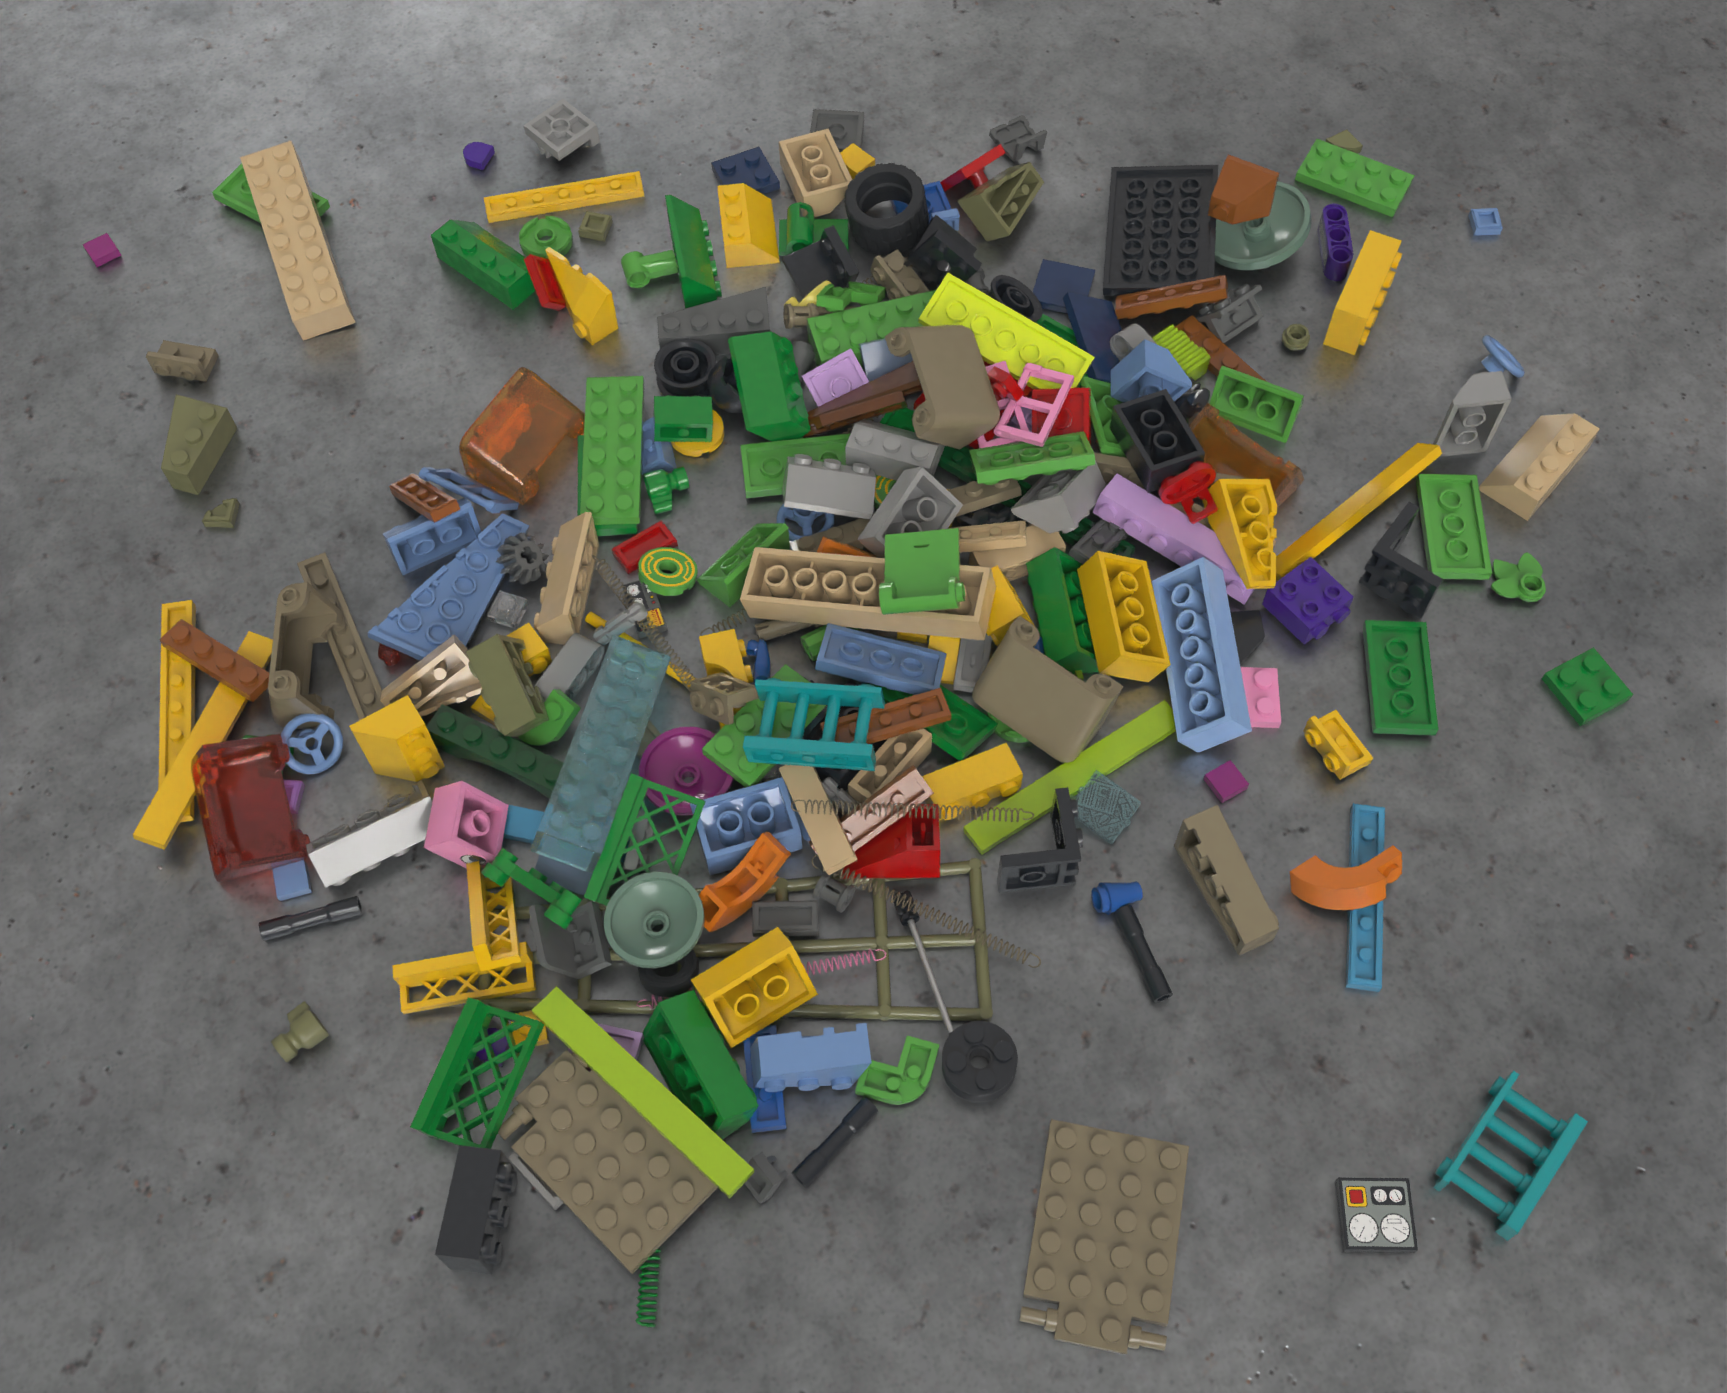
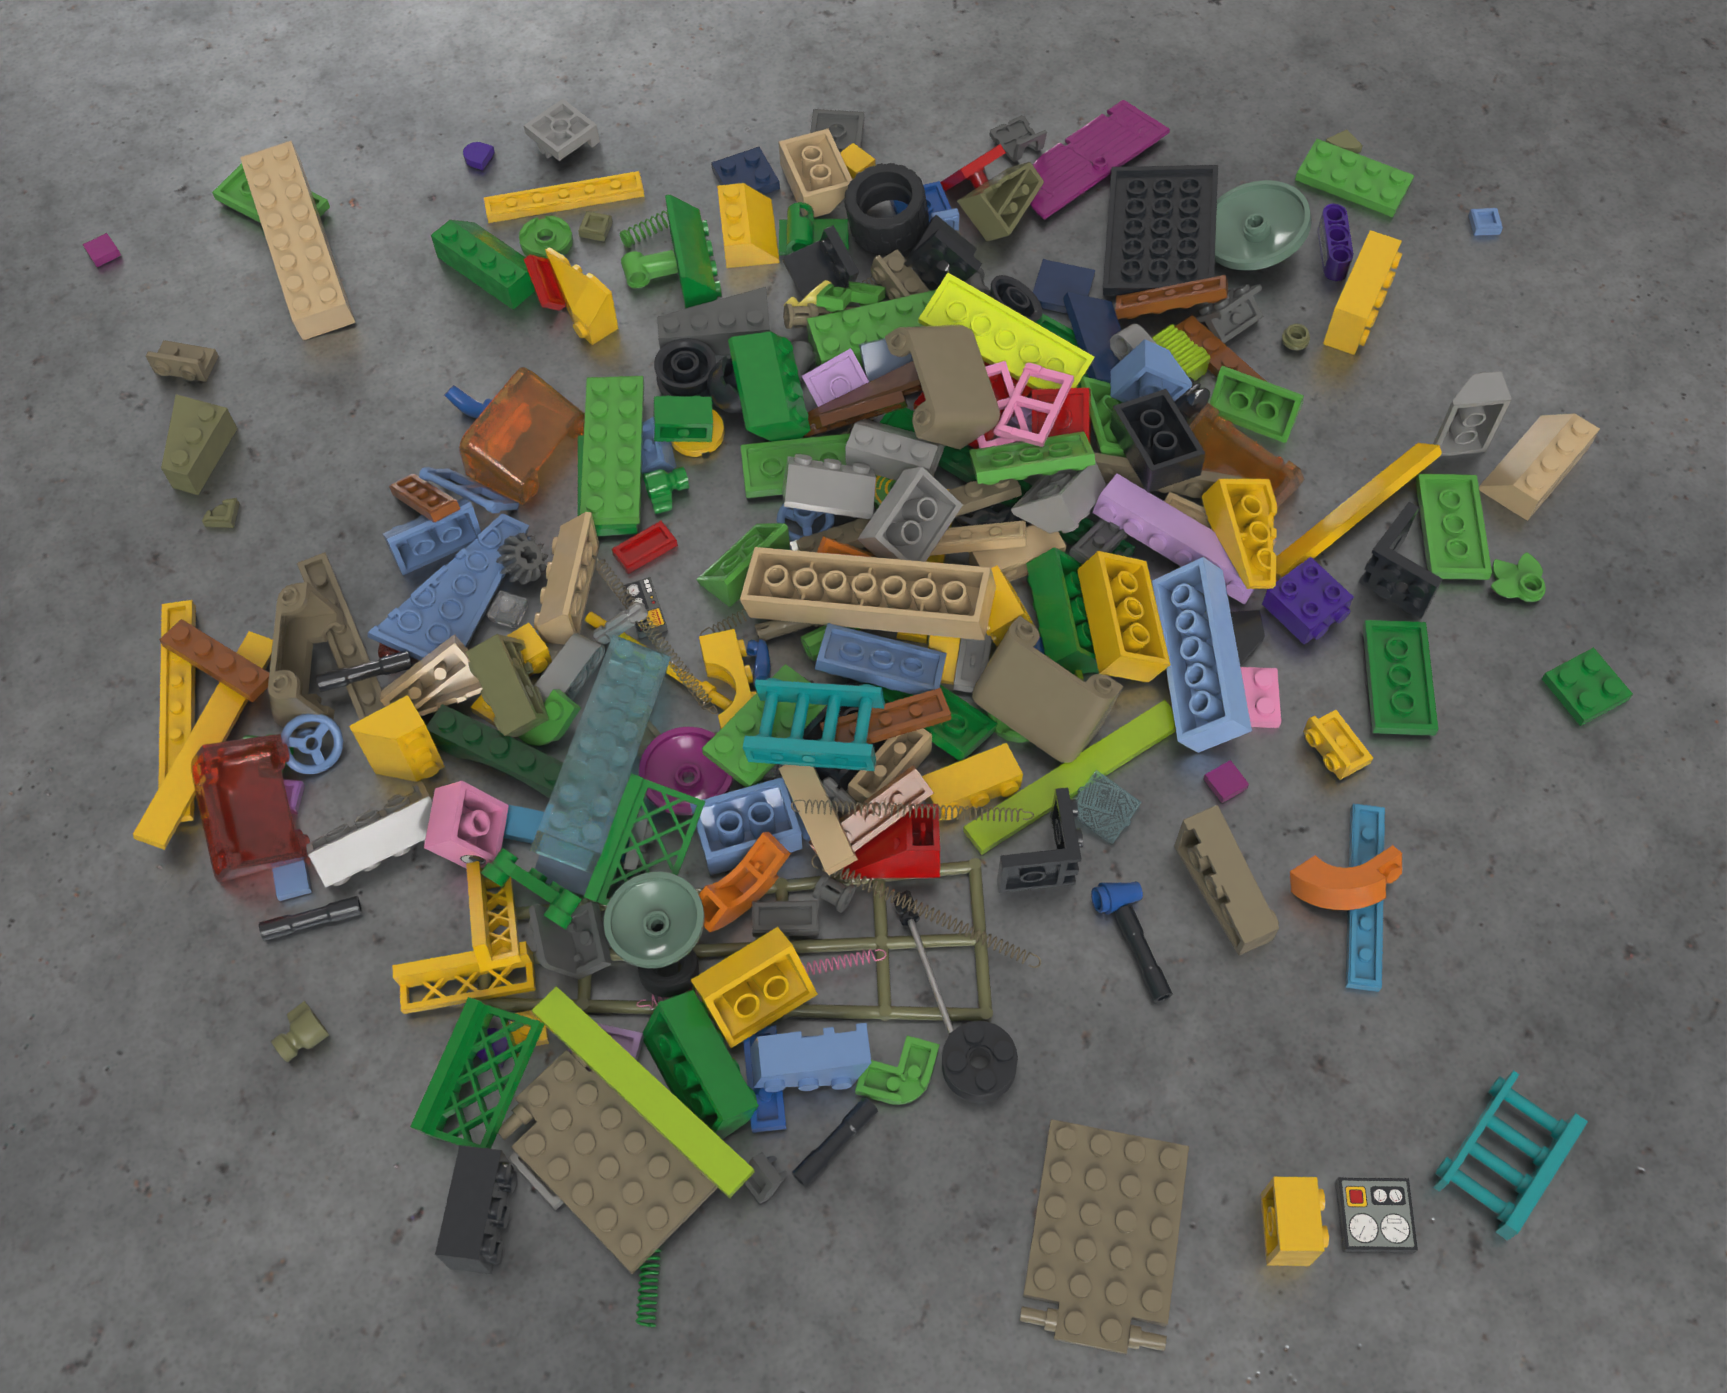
bright green tile [638,547,698,596] -> none
dark tan bracket [690,672,759,725] -> none
bright green door [879,528,965,615] -> none
red plate [987,366,1025,402] -> none
red bracket [1159,461,1218,524] -> none
dark orange slope [1208,154,1279,225] -> none
medium blue piece [1481,335,1525,378] -> none
none -> black piece [316,651,413,693]
none -> blue arm [444,385,498,420]
none -> bright green piece [620,211,668,248]
none -> magenta door [1030,100,1170,219]
none -> yellow brick [1261,1177,1329,1266]

